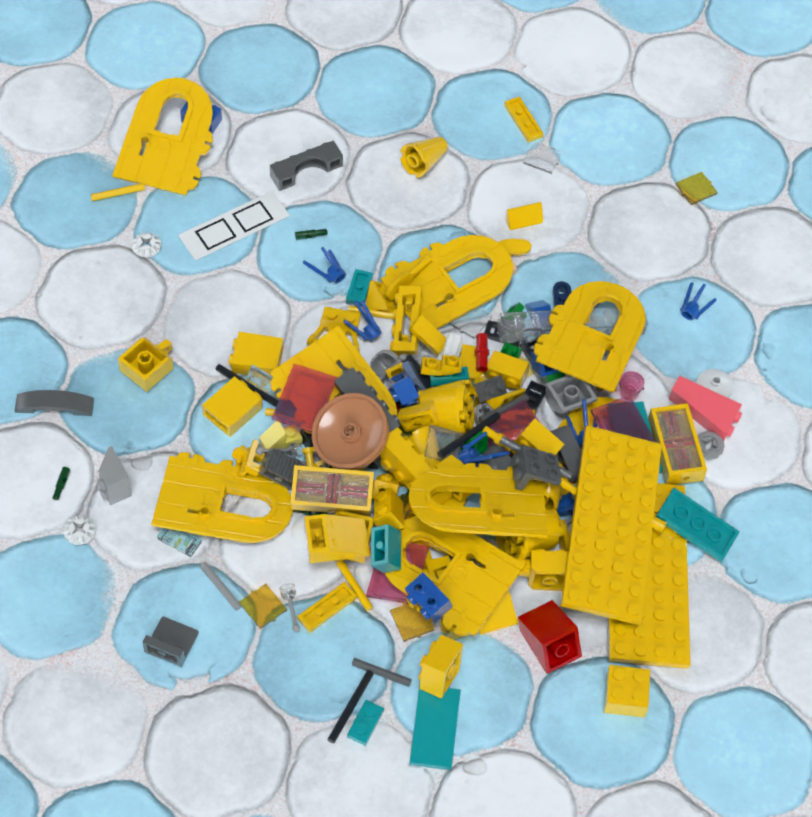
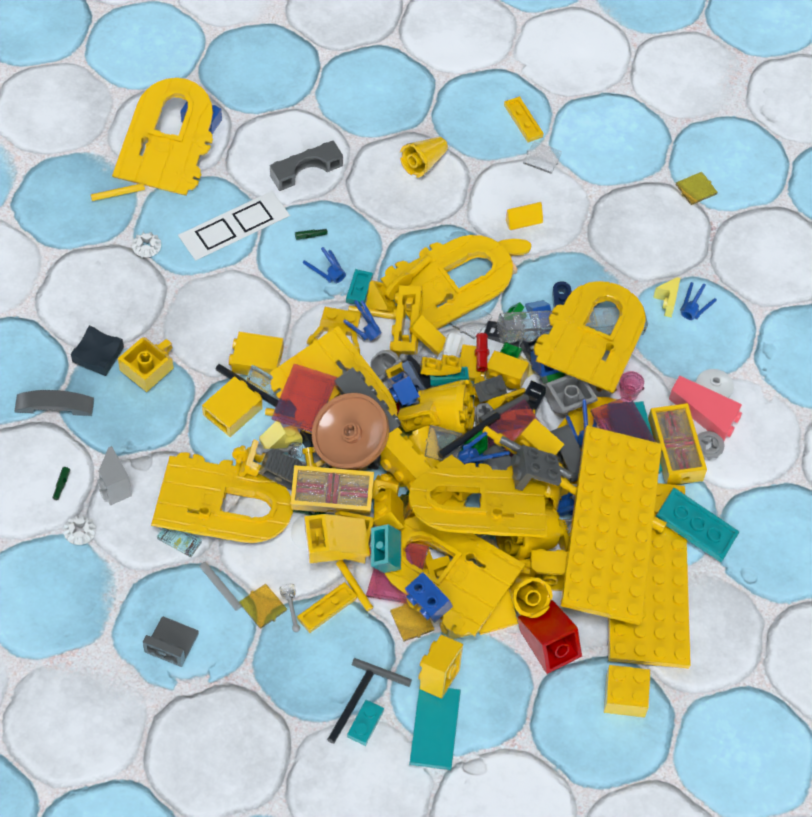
none -> black brick [71,325,124,376]
none -> yellow cone [509,576,553,618]
none -> light yellow slope [653,277,681,317]

